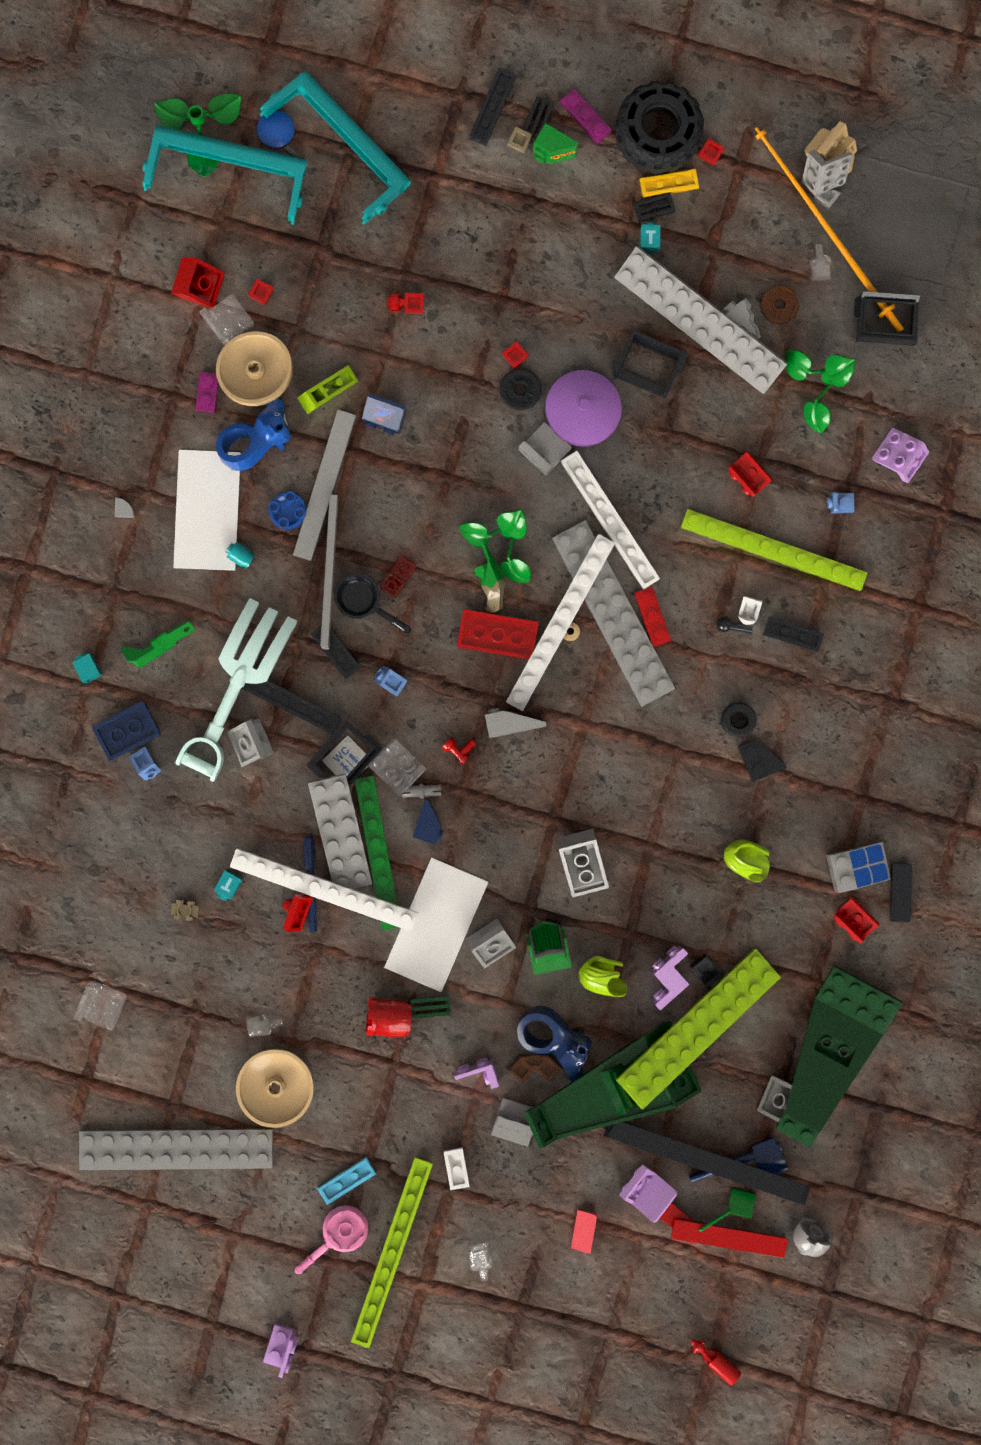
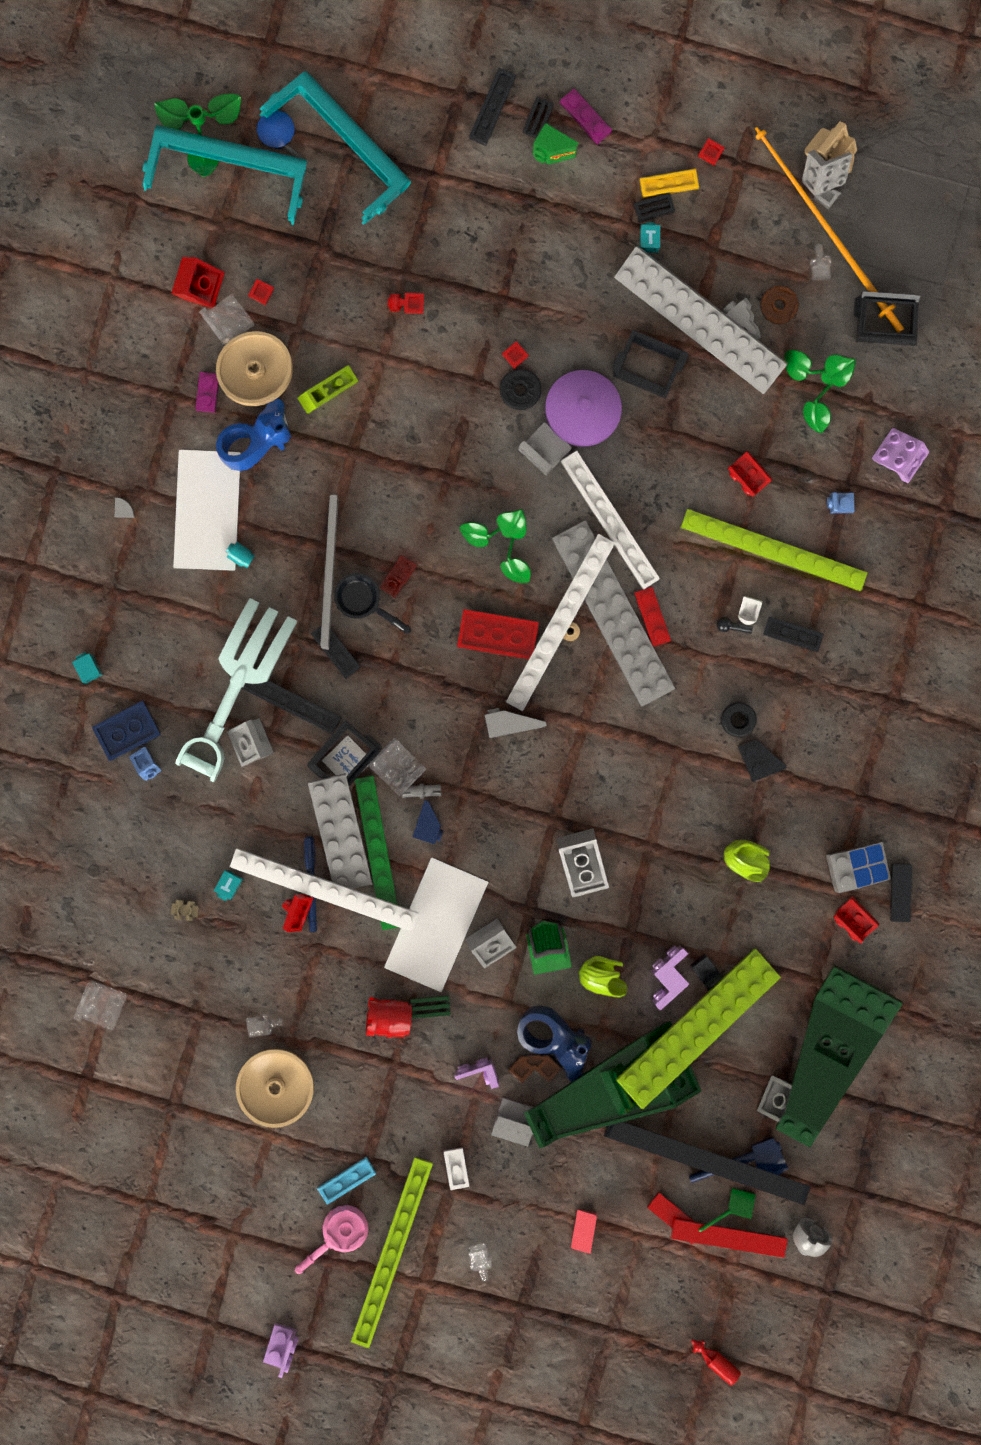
light grey plate [79,1128,273,1170] -> none
green piece [121,621,196,668] -> none
blue dish [268,491,306,529] -> none
light grey tile [293,410,356,561] -> none
slope [362,393,407,435] -> none
medium blue bracket [374,666,407,696] -> none
red piece [441,737,476,765] -> none
animal [474,540,506,613] -> none
dark tan plate [507,127,533,154] -> none
black tyre [615,80,704,174] -> none
lavender bracket [619,1164,677,1222] -> none

